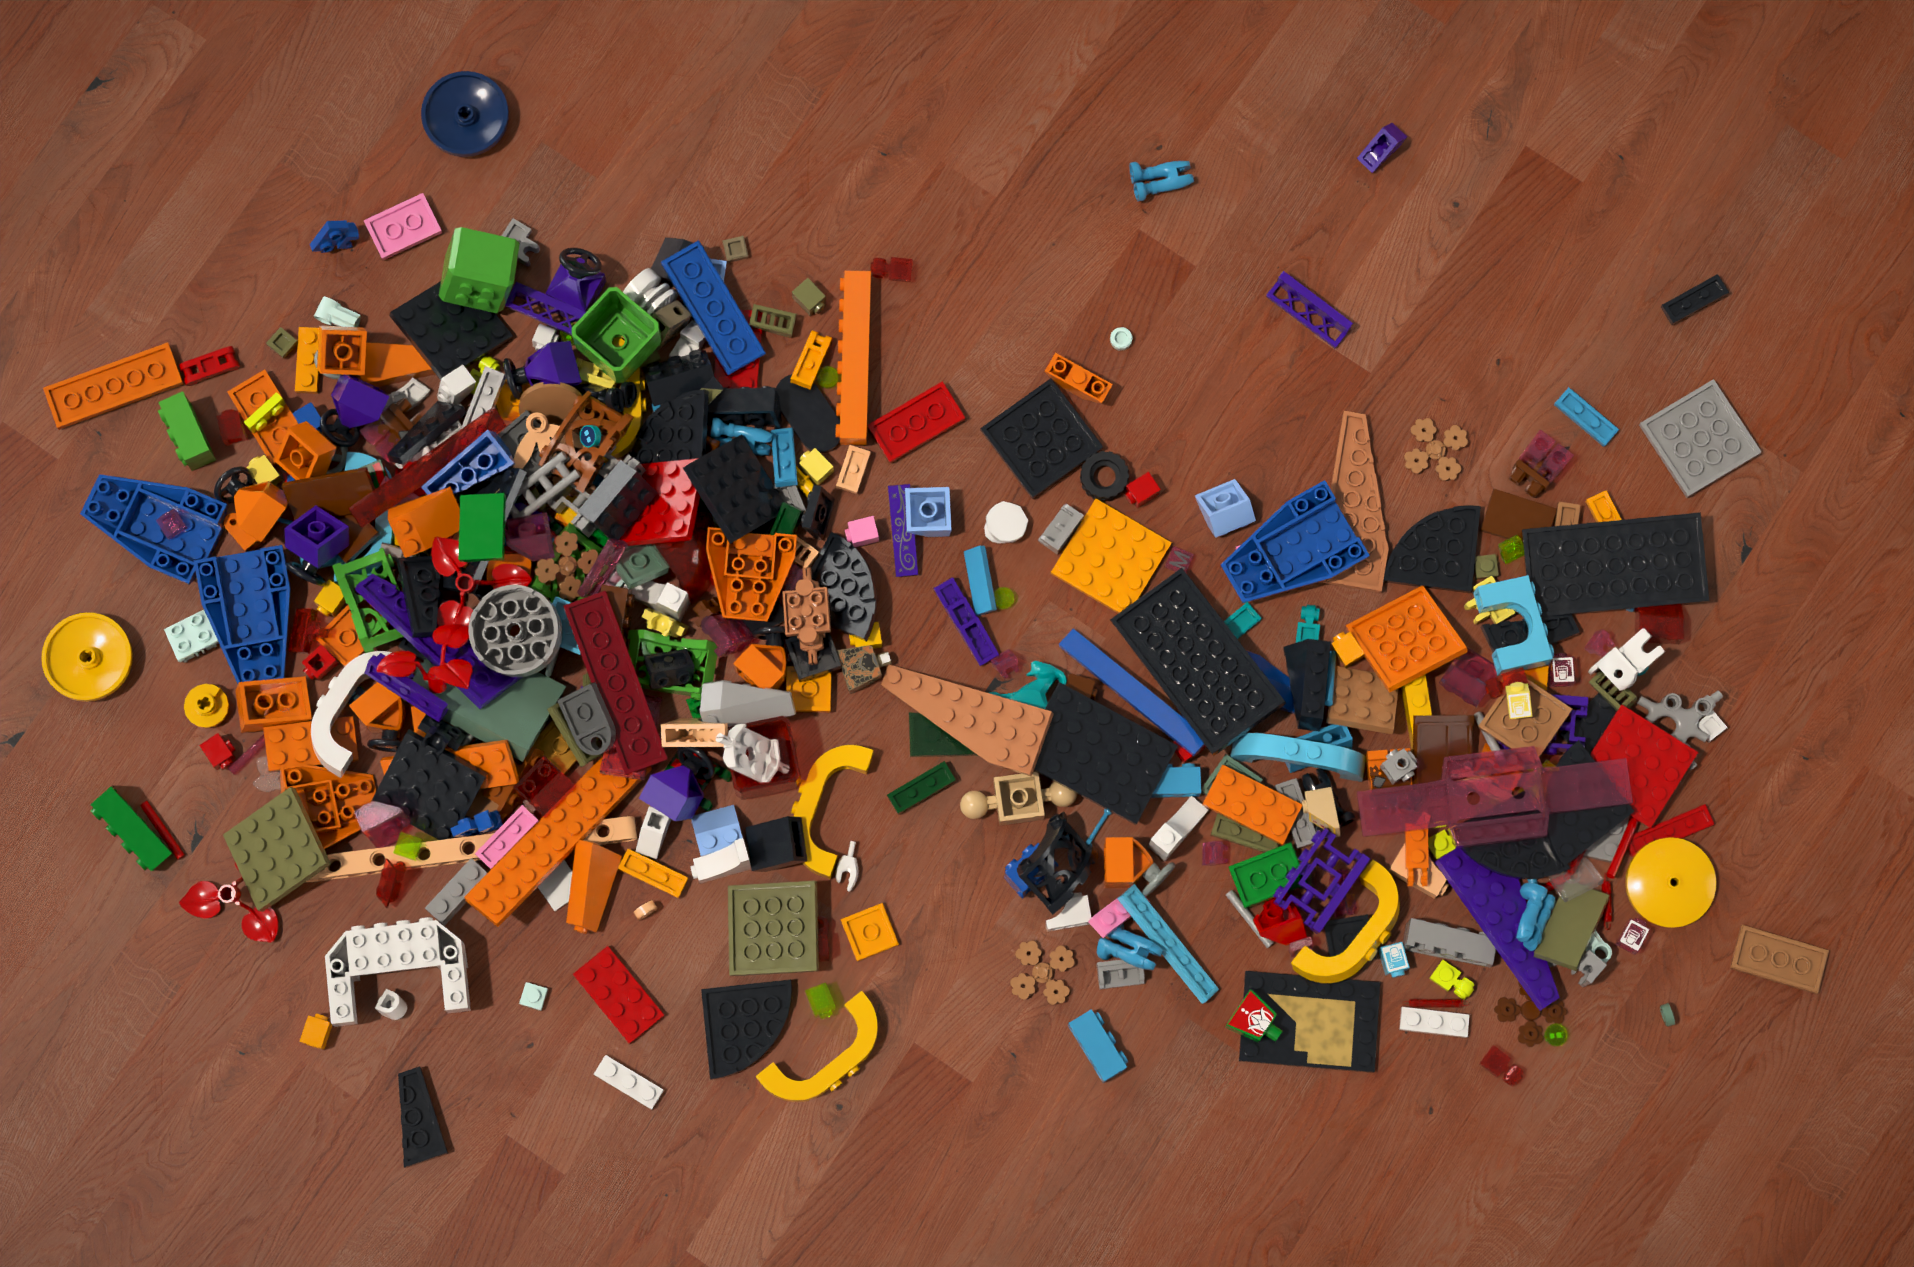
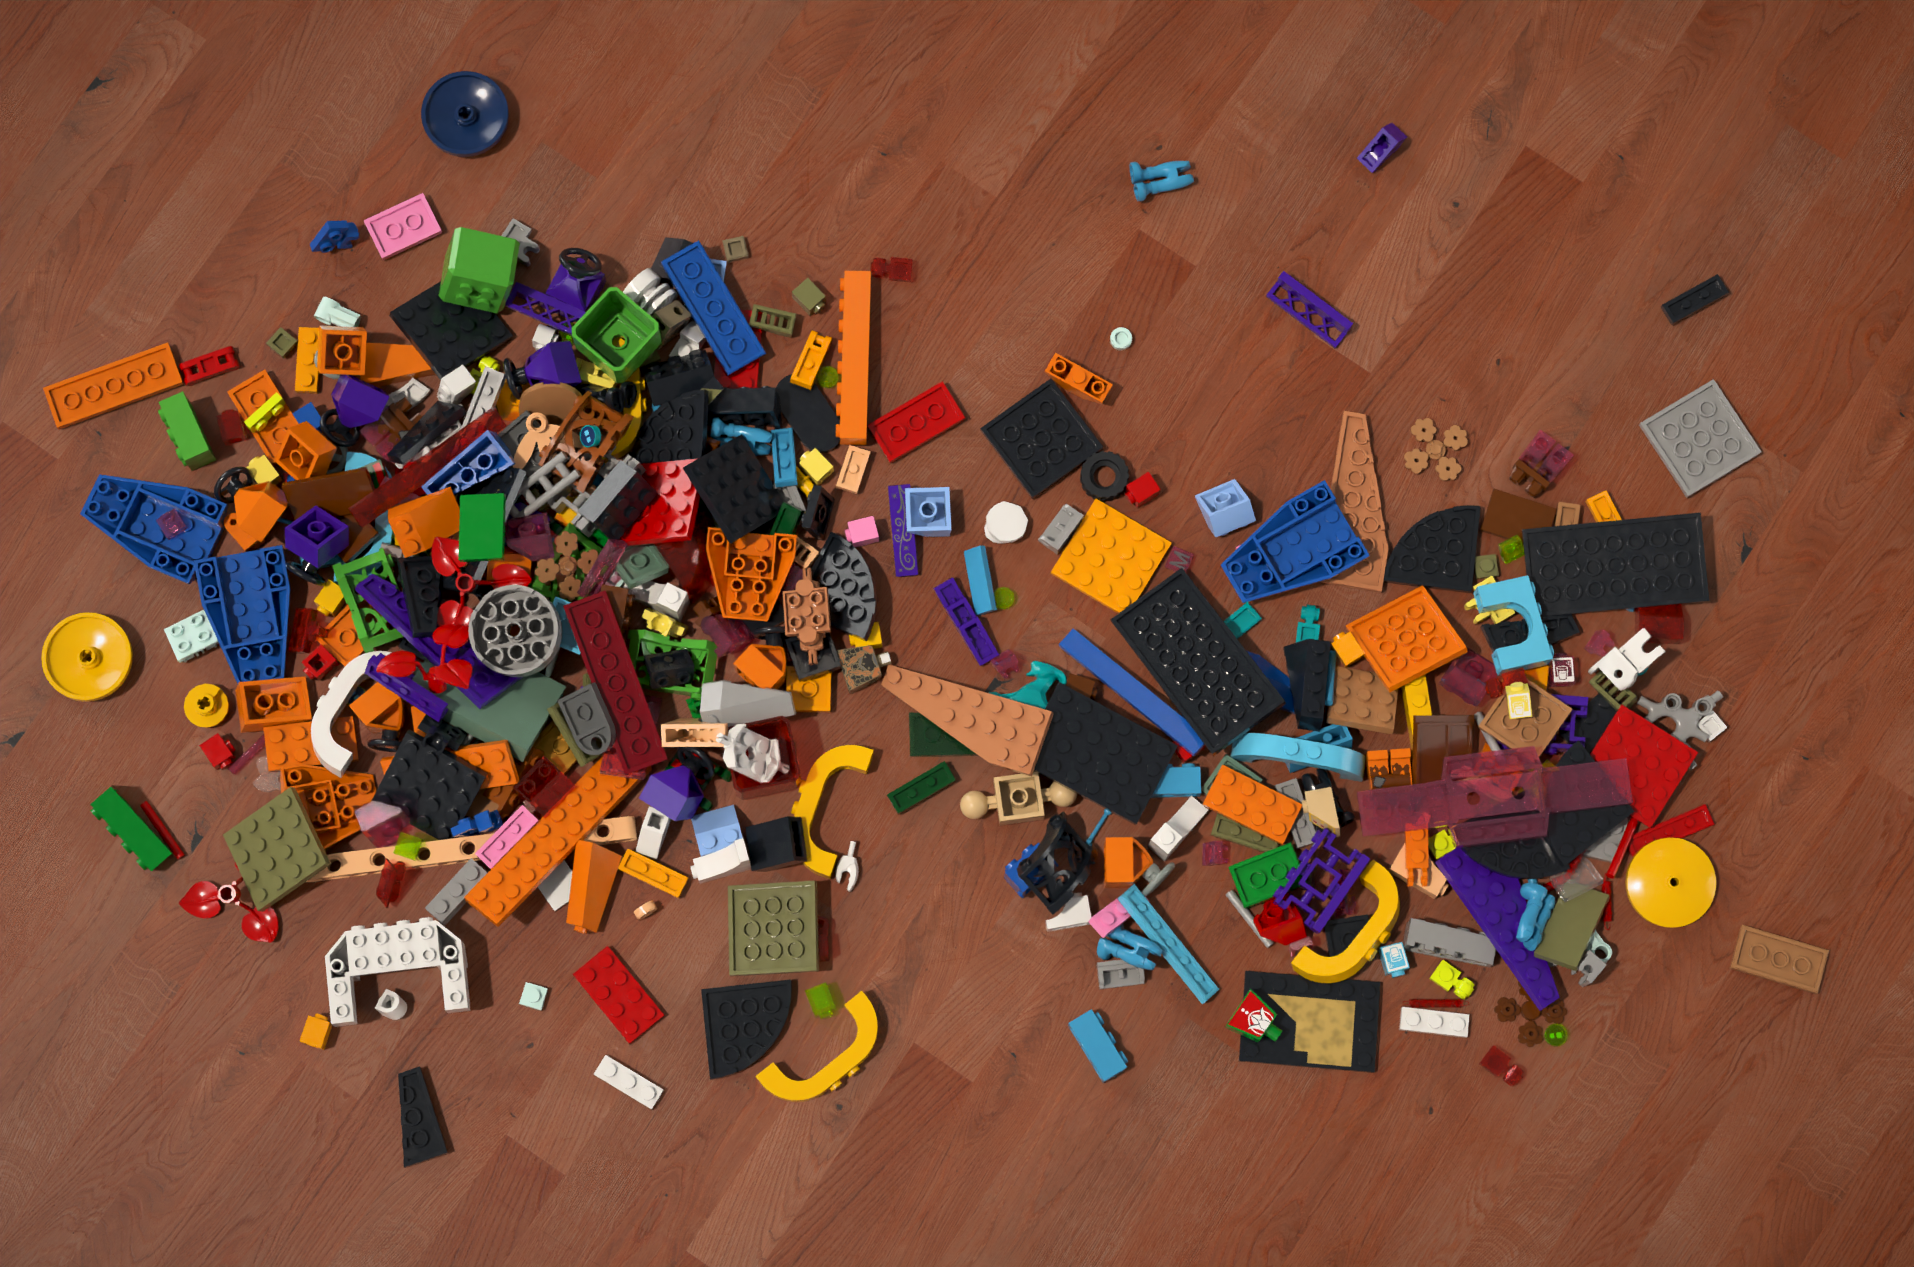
light orange tile [840,903,899,962] -> none
medium nougat plant [1010,941,1074,1005] -> none
light grey brick [1380,748,1417,785] -> none
dark azure tile [1554,387,1619,447] -> none
clear pink brick [1615,918,1651,955] -> none
sand green tile [1660,1003,1675,1027] -> none

